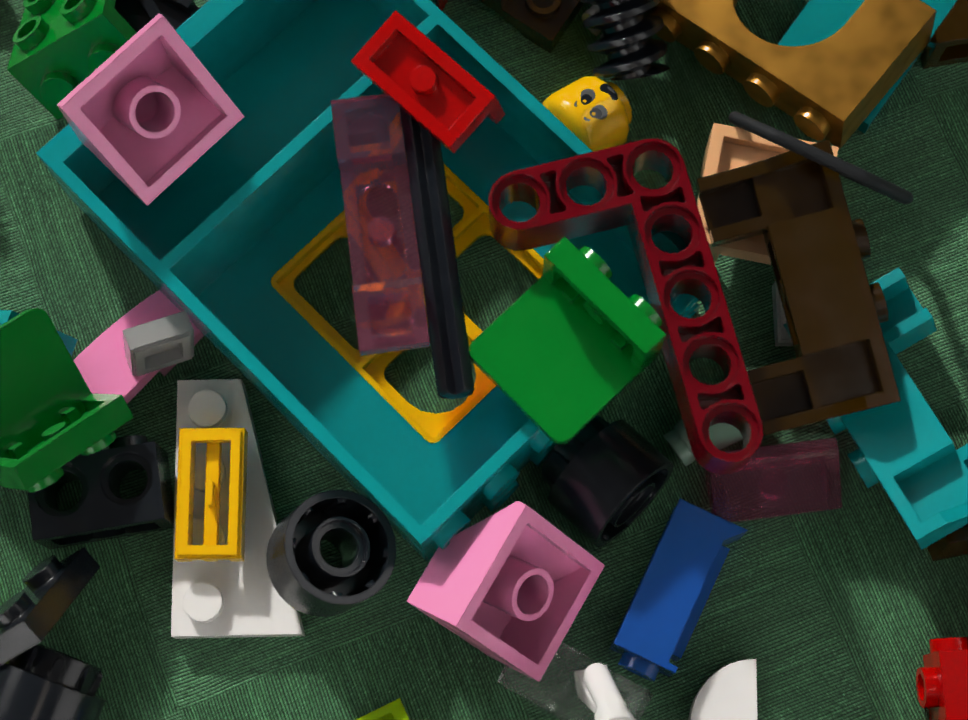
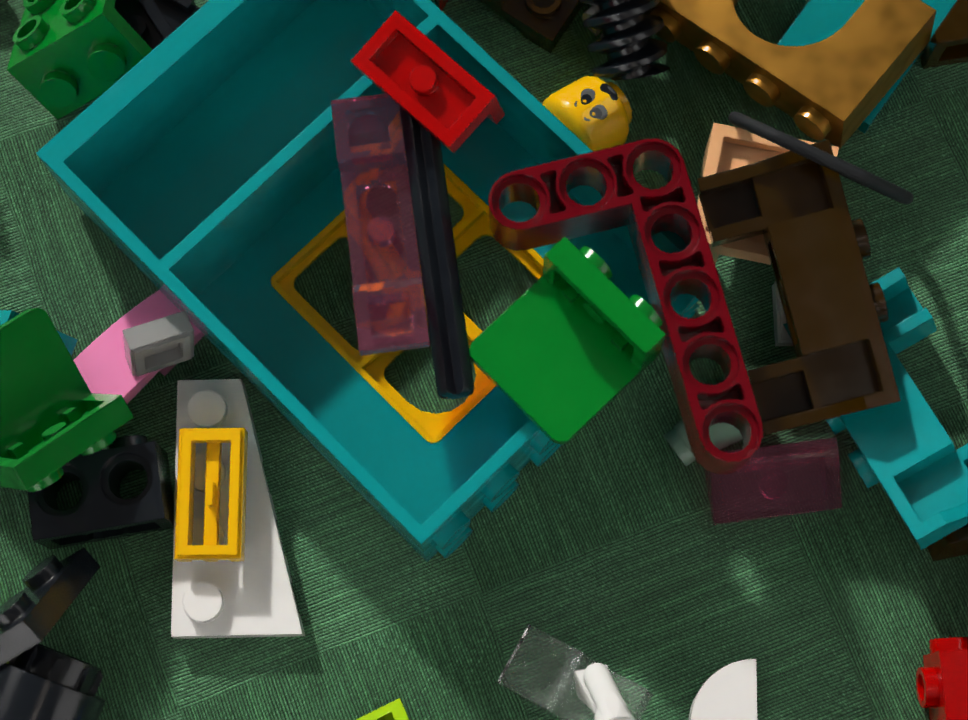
bright pink slope [57,13,245,206] -> none
black piece [266,490,396,617] -> none
bright pink slope [406,501,605,682] -> none
black piece [542,416,674,548] -> none
blue window [609,499,748,682] -> none

